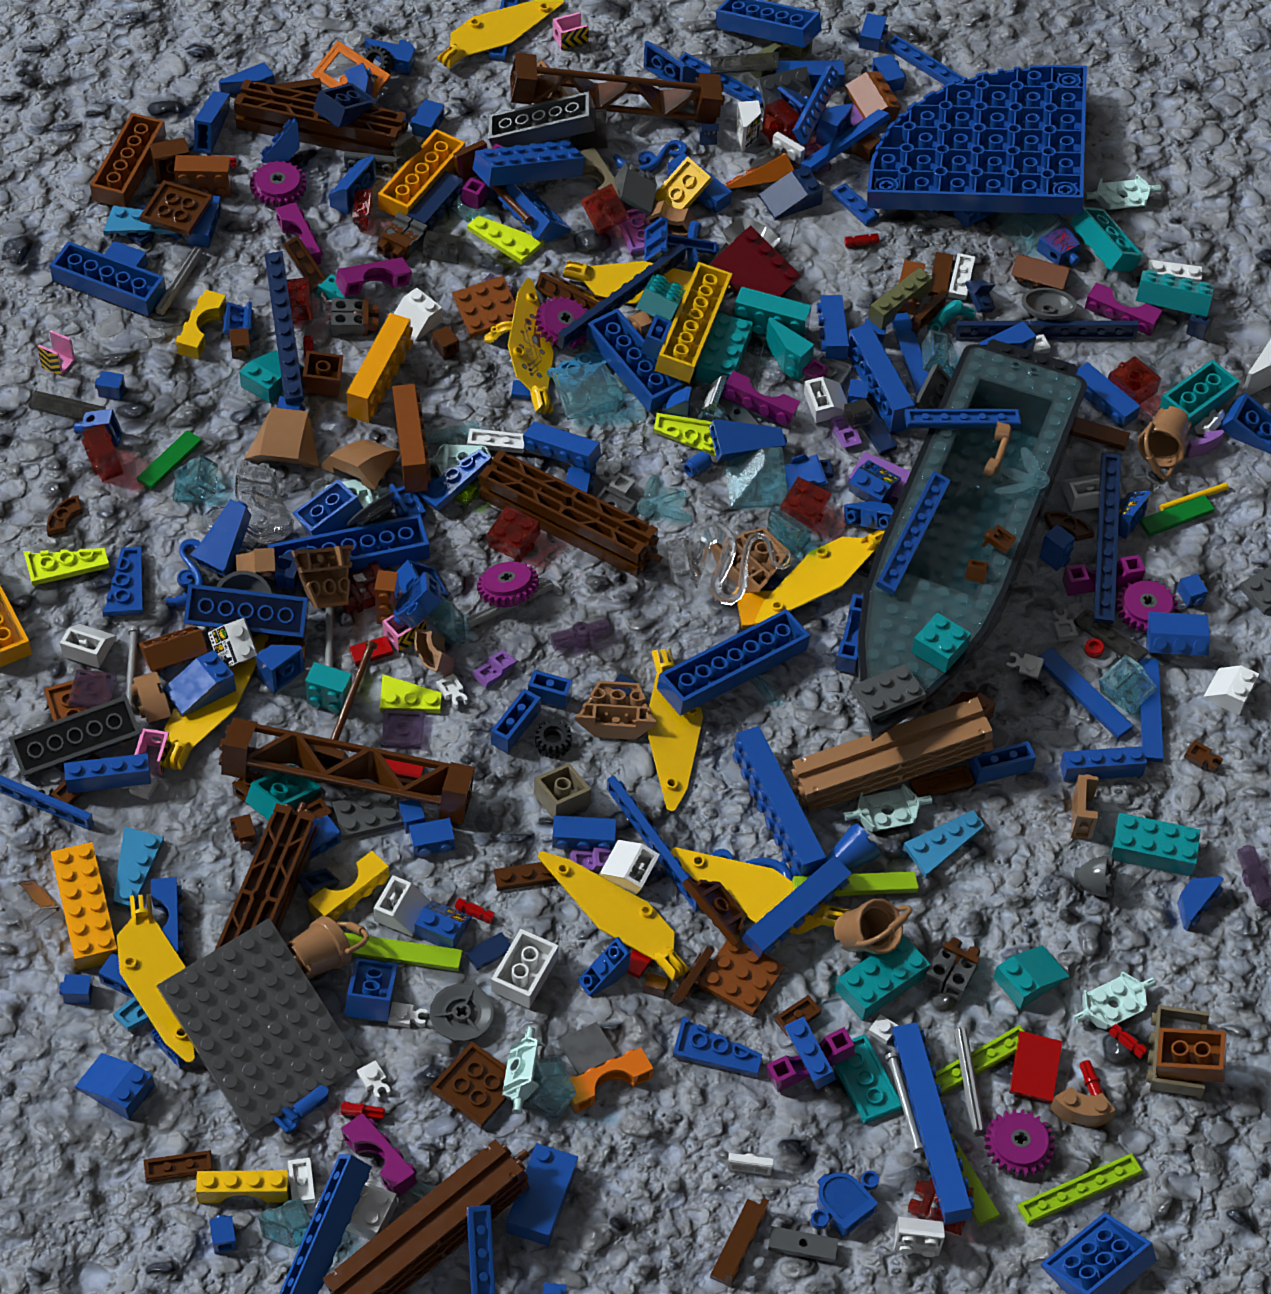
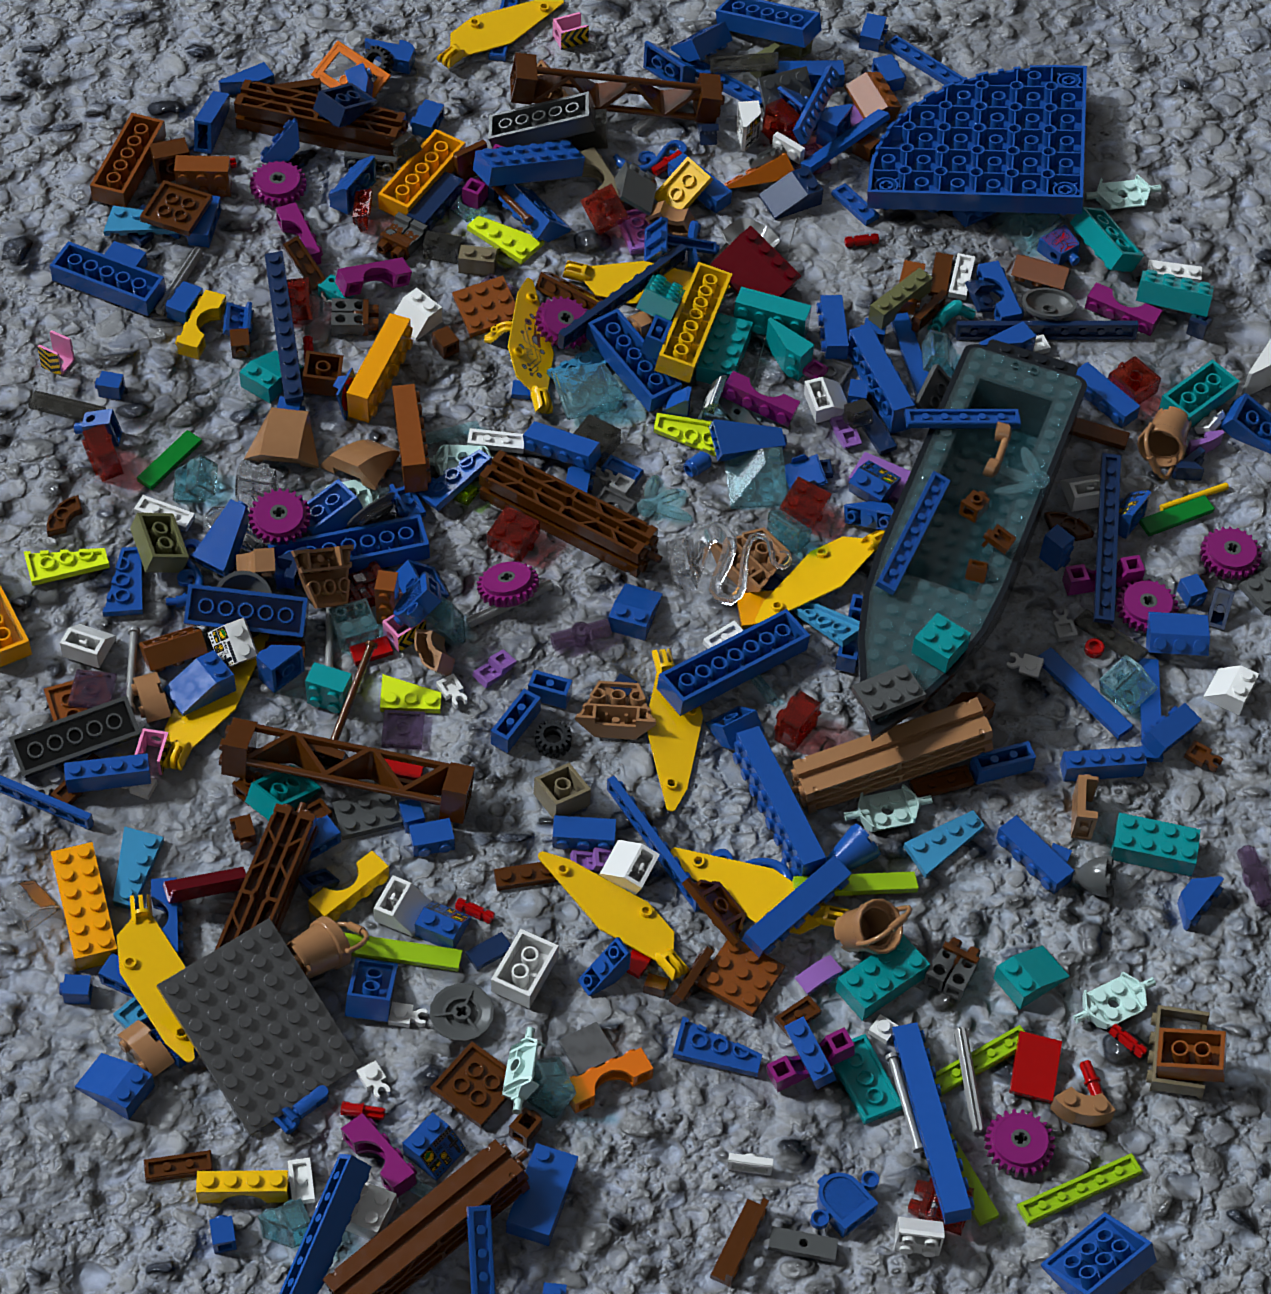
none -> medium nougat brick [117,1020,175,1077]
none -> olive brick [130,513,189,573]
none -> white plate [134,495,195,532]
none -> dark red panel [163,866,246,904]
none -> blue brick [165,281,203,324]
none -> magenta gear [248,488,311,545]
none -> clear light blue slope [329,598,380,653]
none -> blue piece [333,368,355,421]
none -> blue slope [403,1112,466,1181]
none -> dark tan slope [458,244,500,277]
none -> reddish brown brick [509,1107,543,1148]
none -> clear smoke brick [573,414,621,468]
none -> blue tile [601,455,644,485]
none -> blue slope [608,583,663,641]
none -> red axle [651,150,682,176]
none -> blue slope [670,21,733,62]
none -> white plate [703,621,744,649]
none -> blue slope [706,706,764,750]
none -> clear red brick [774,690,822,751]
none -> dark azure wing [793,601,860,648]
none -> medium lavender slope [795,955,844,995]
none -> reddish brown brick [959,490,990,523]
none -> blue arch [976,261,1024,321]
none -> blue brick [996,815,1075,894]
none -> blue tile [1052,843,1072,863]
none -> blue brick [1140,703,1202,759]
none -> dark blue slope [1172,446,1206,481]
none -> magenta gear [1200,526,1262,581]
none -> dark blue slope [1208,587,1235,630]

